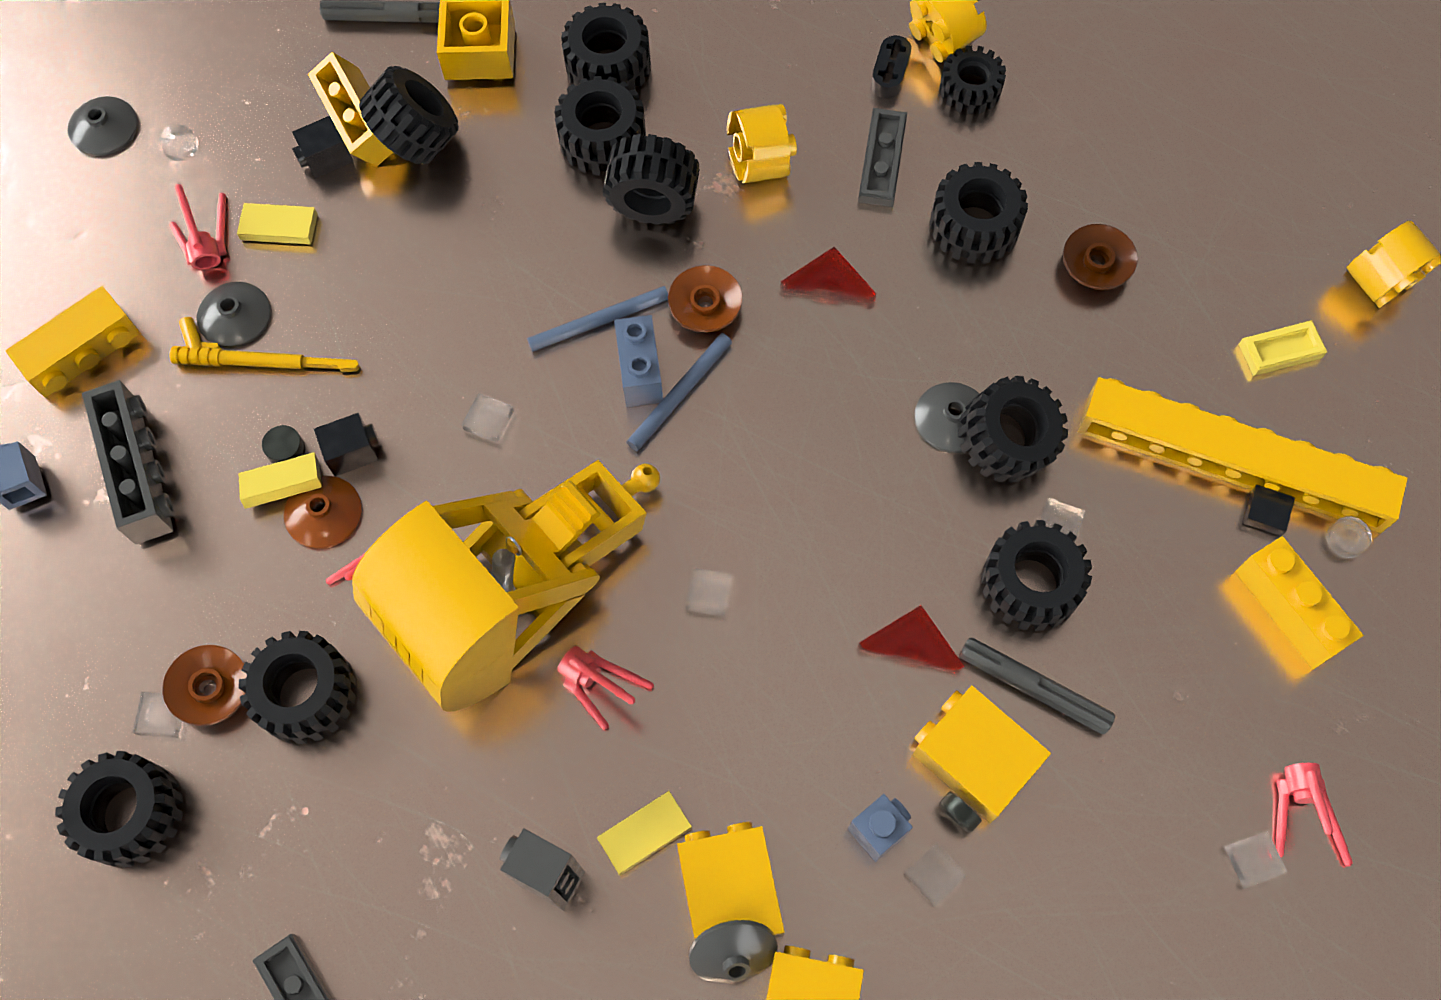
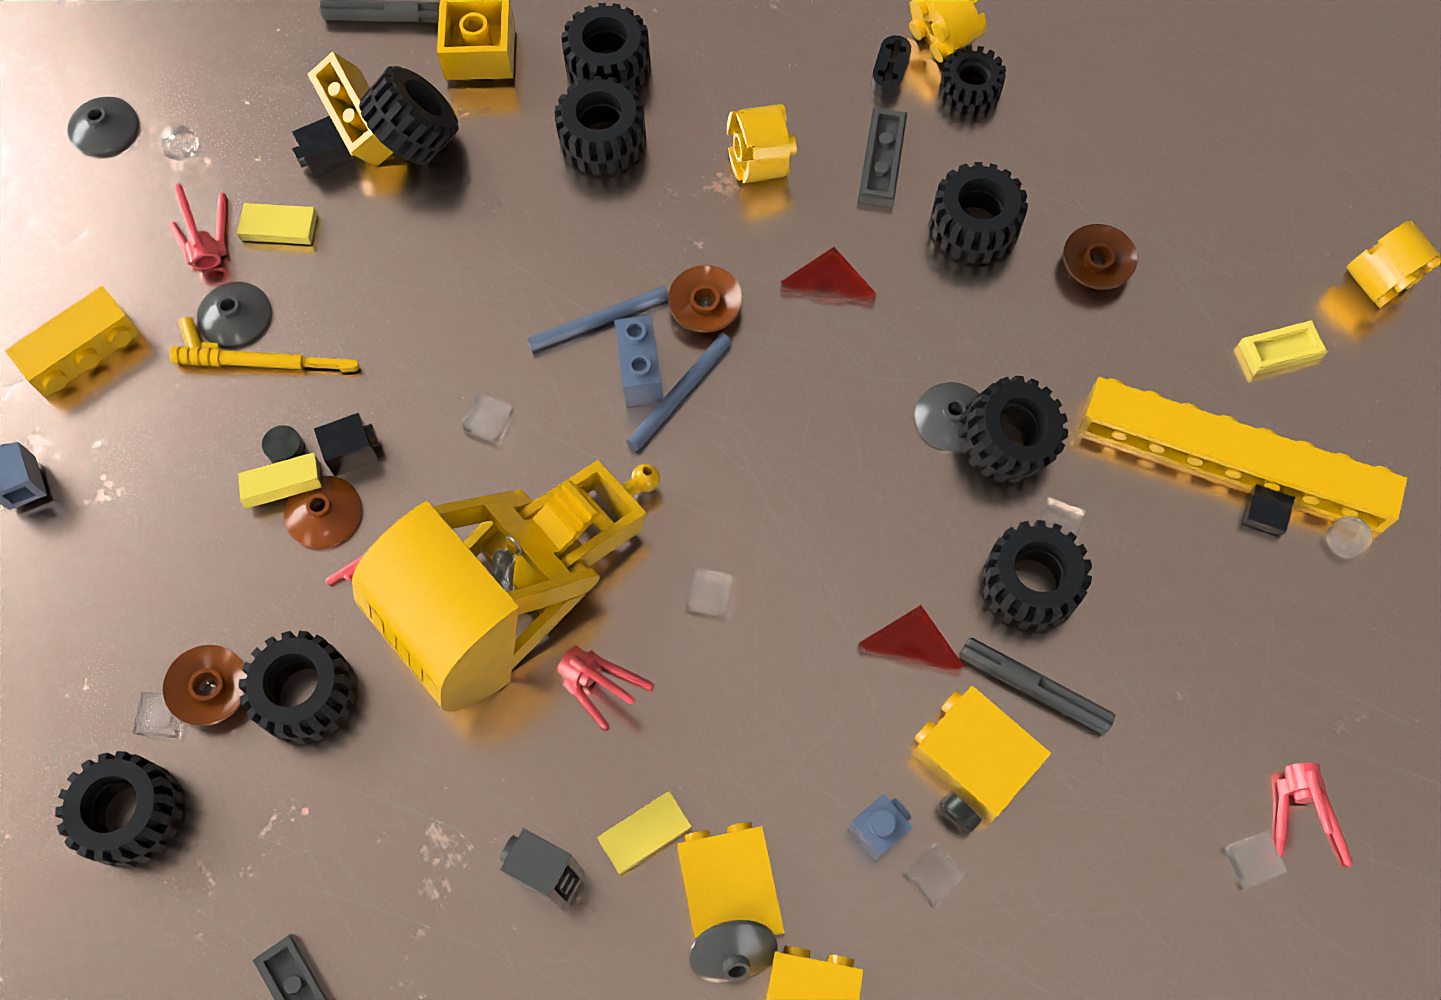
dark grey brick [82,380,175,545] -> none
black tyre [603,134,700,225] -> none
yellow brick [1235,536,1364,670] -> none

